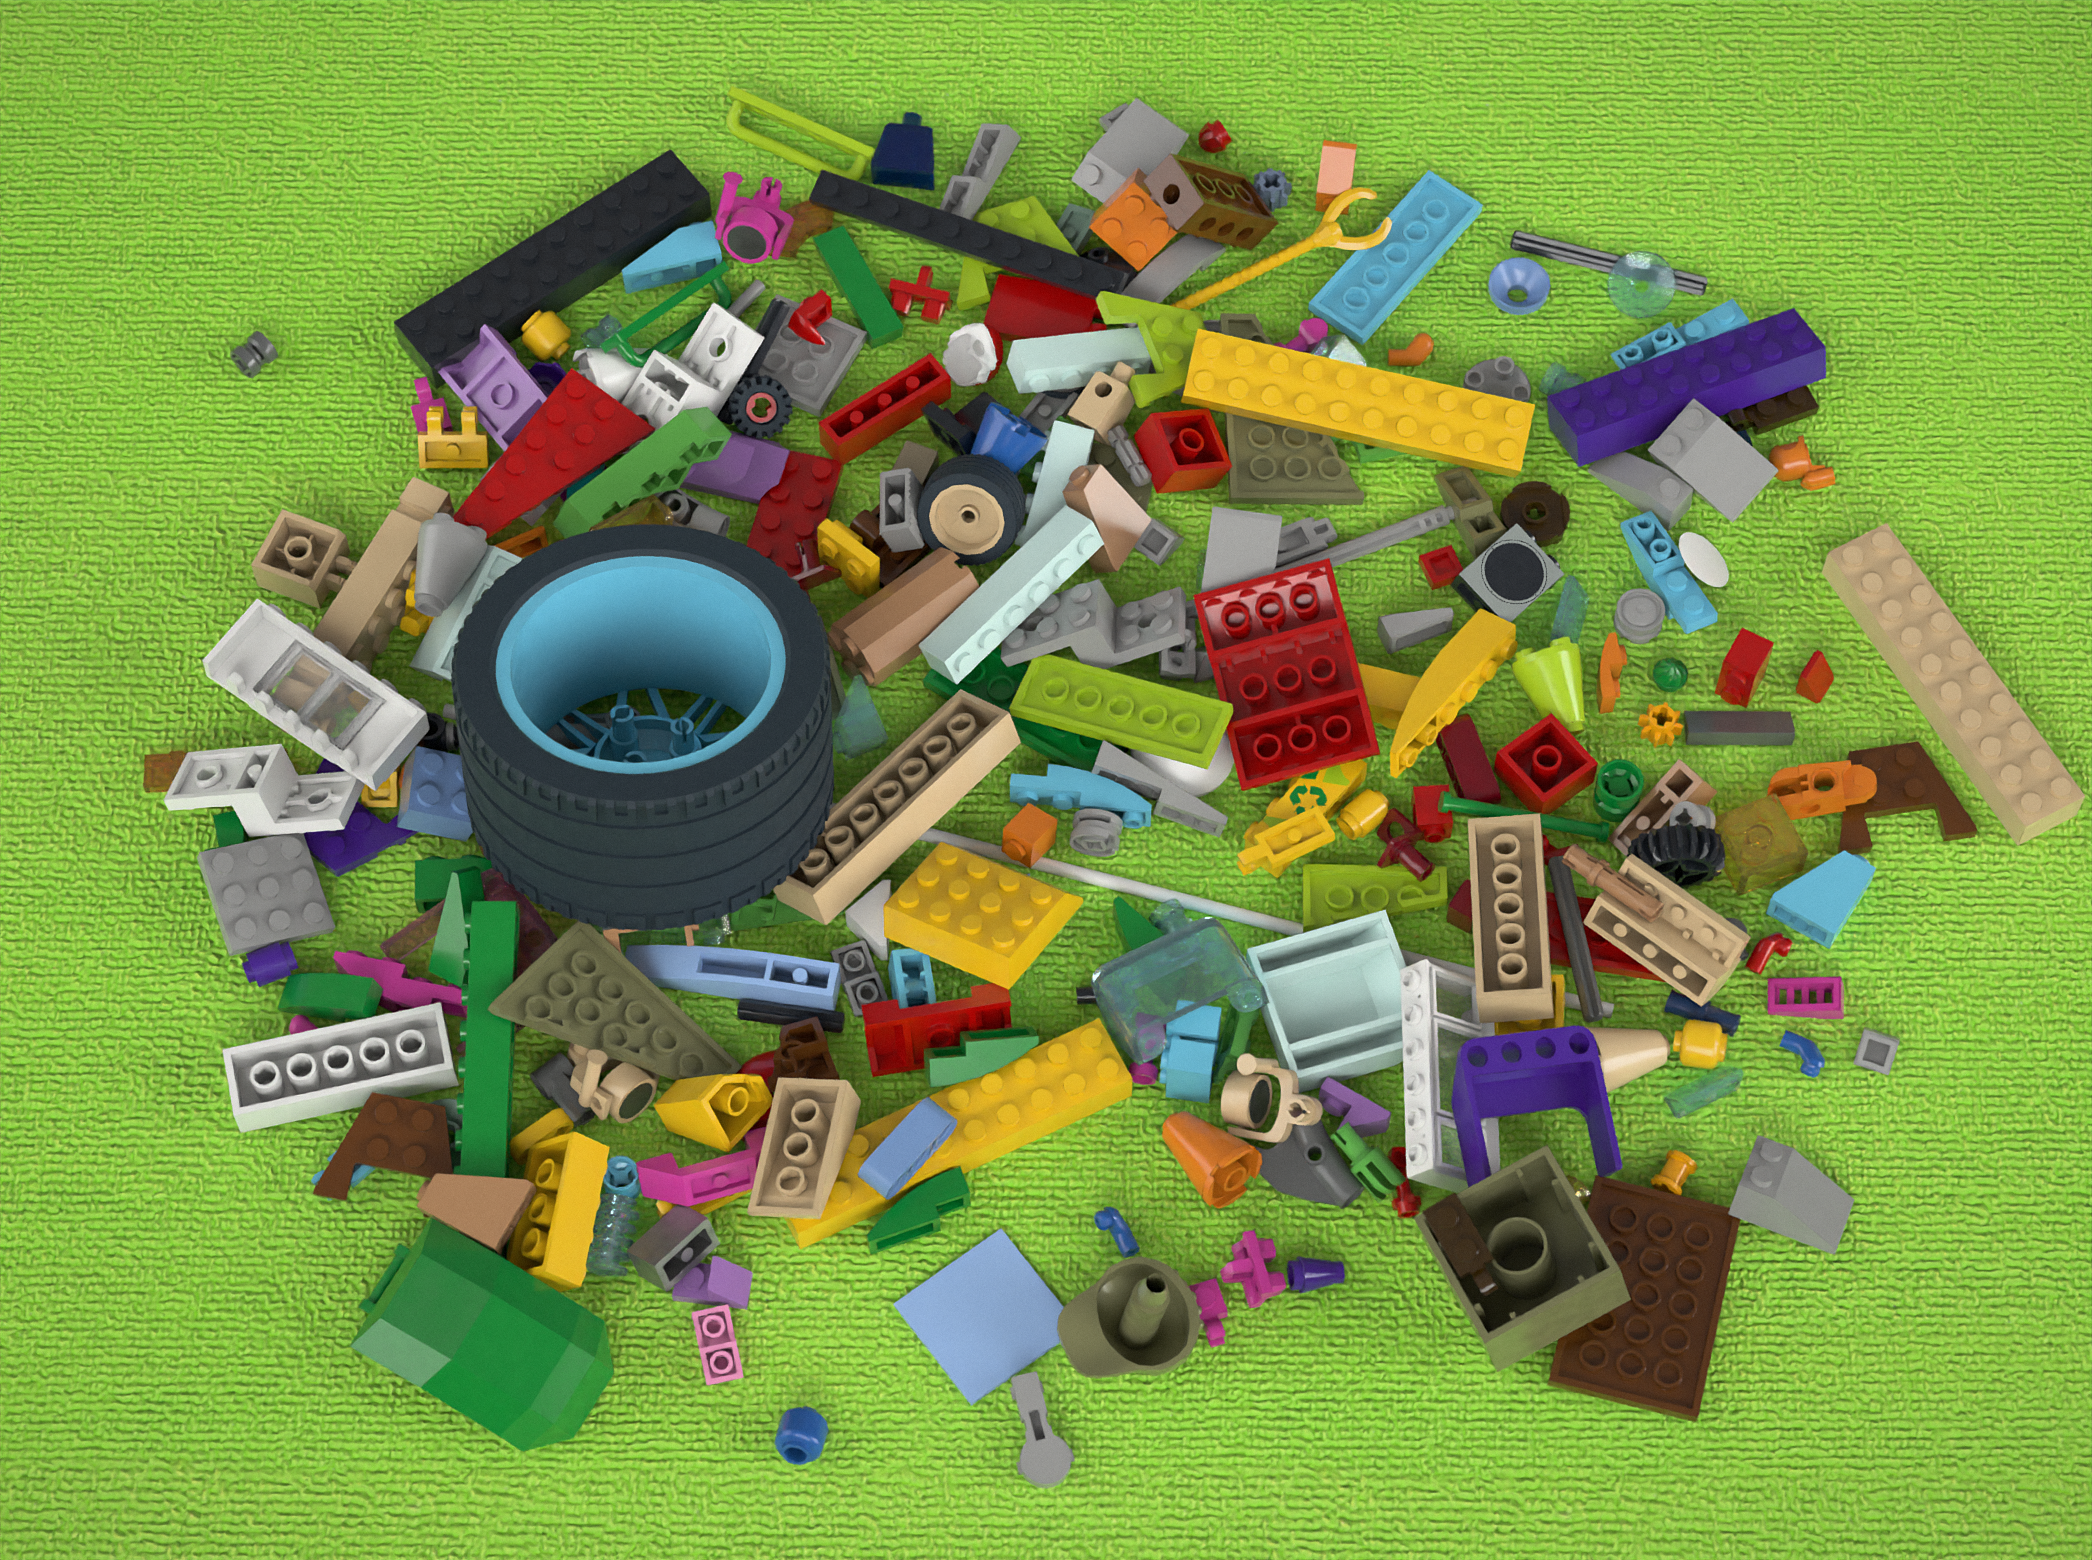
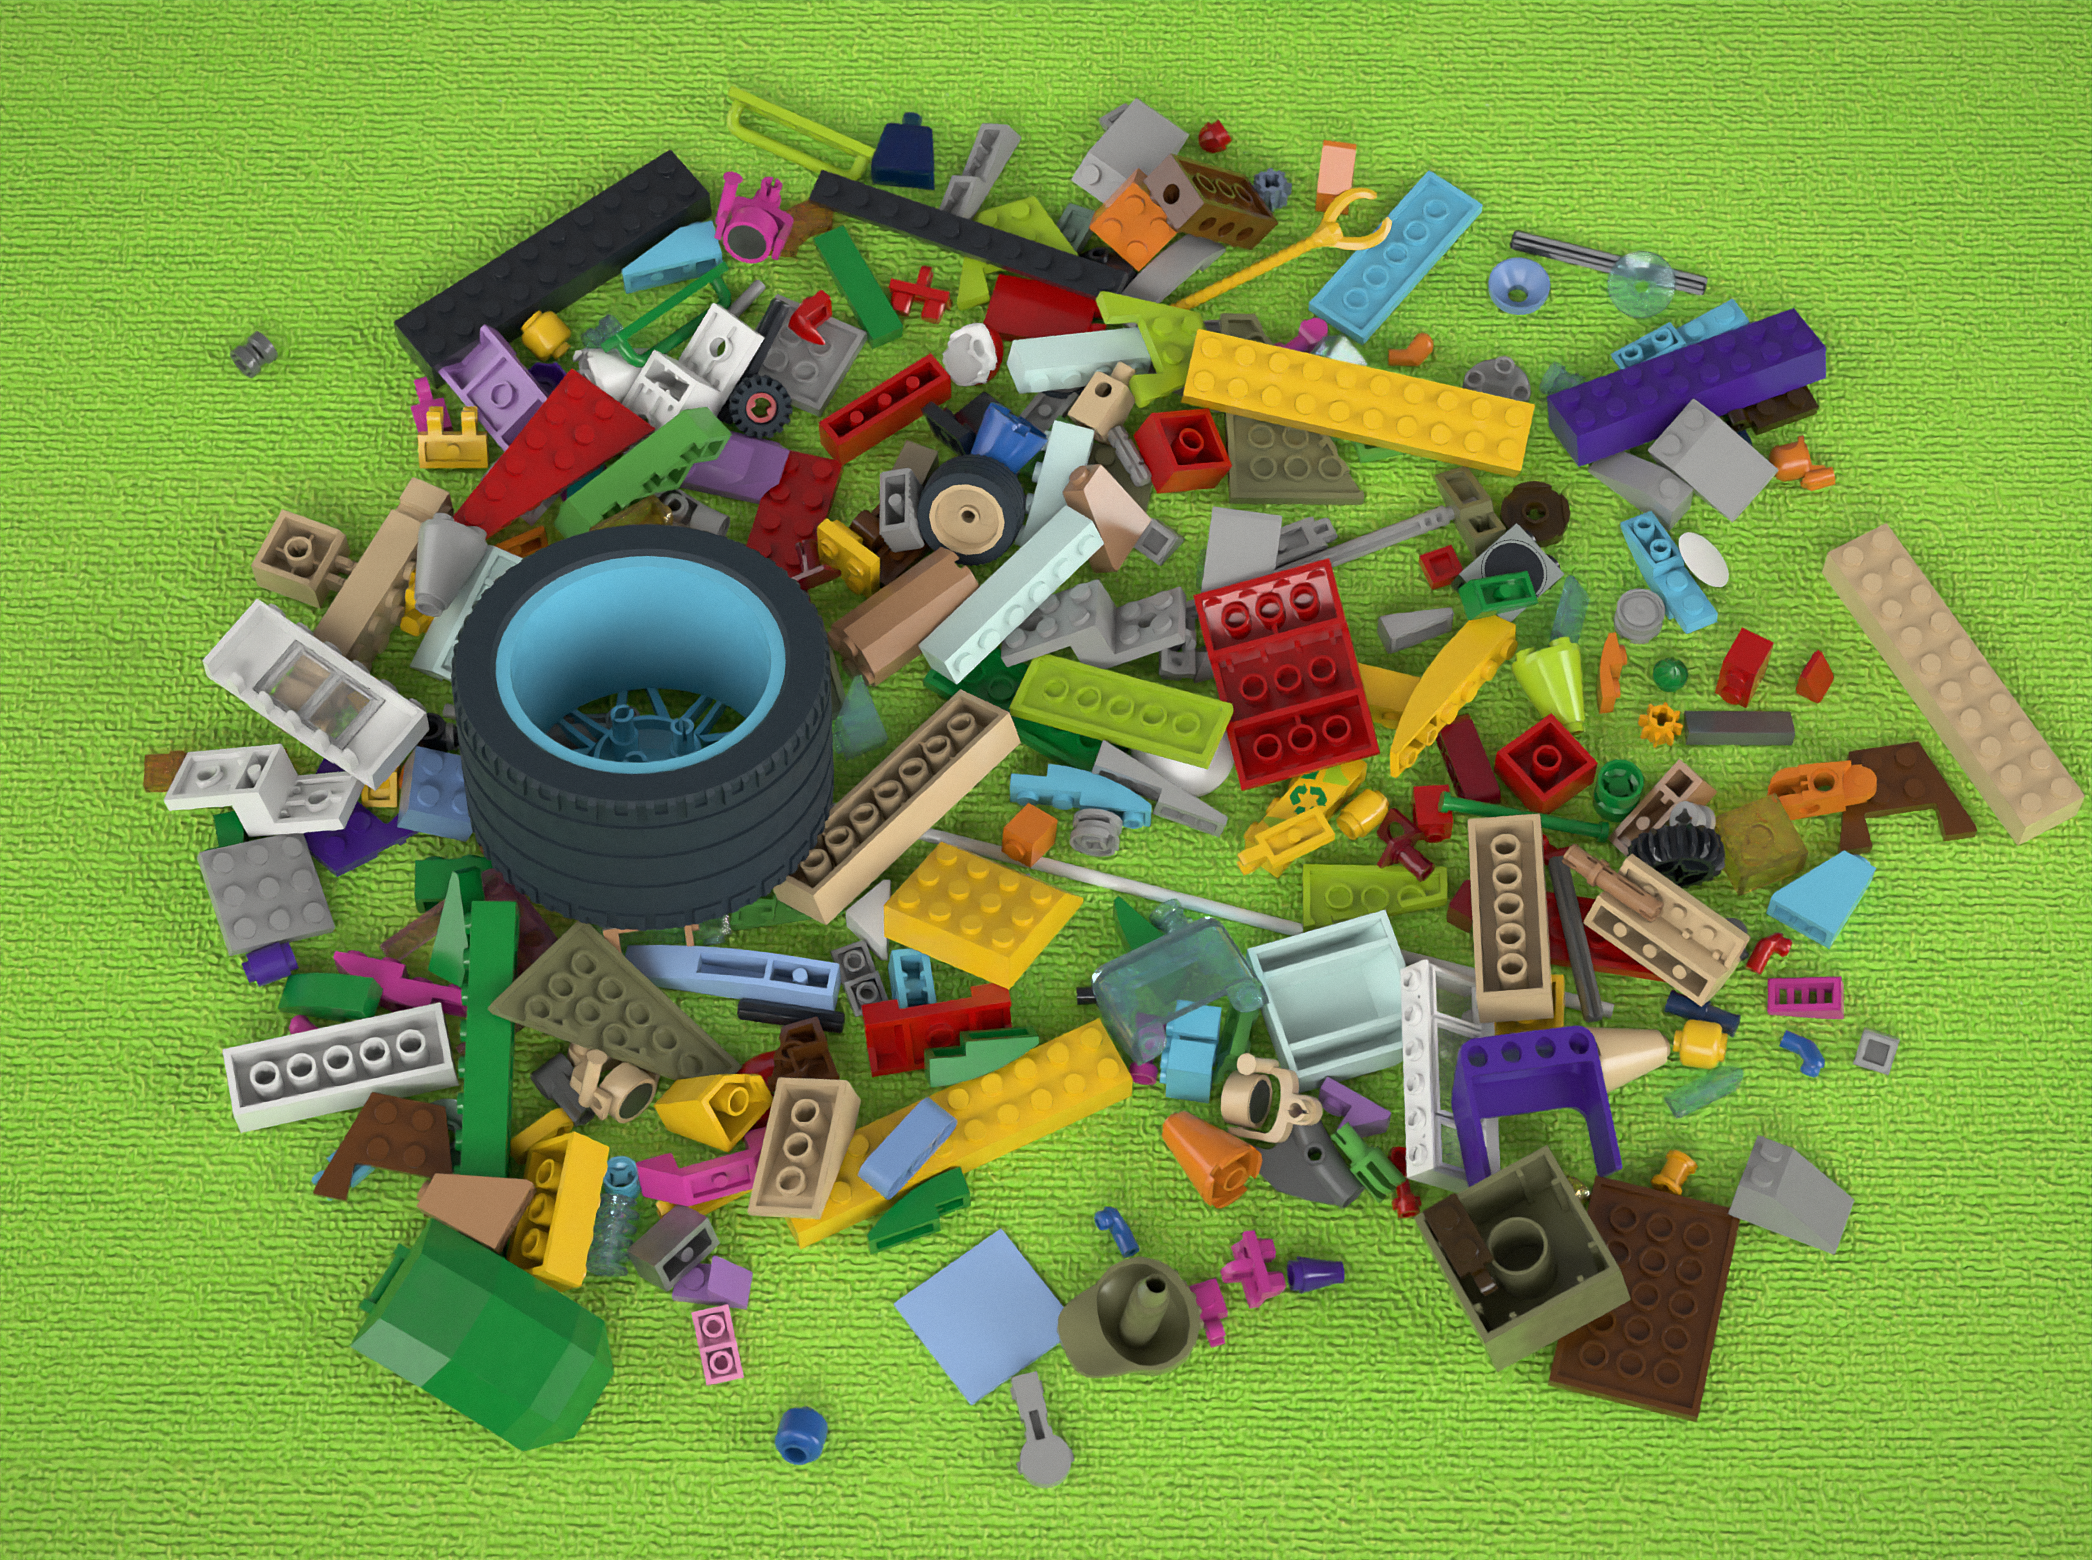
none -> green slope [1459,571,1538,620]

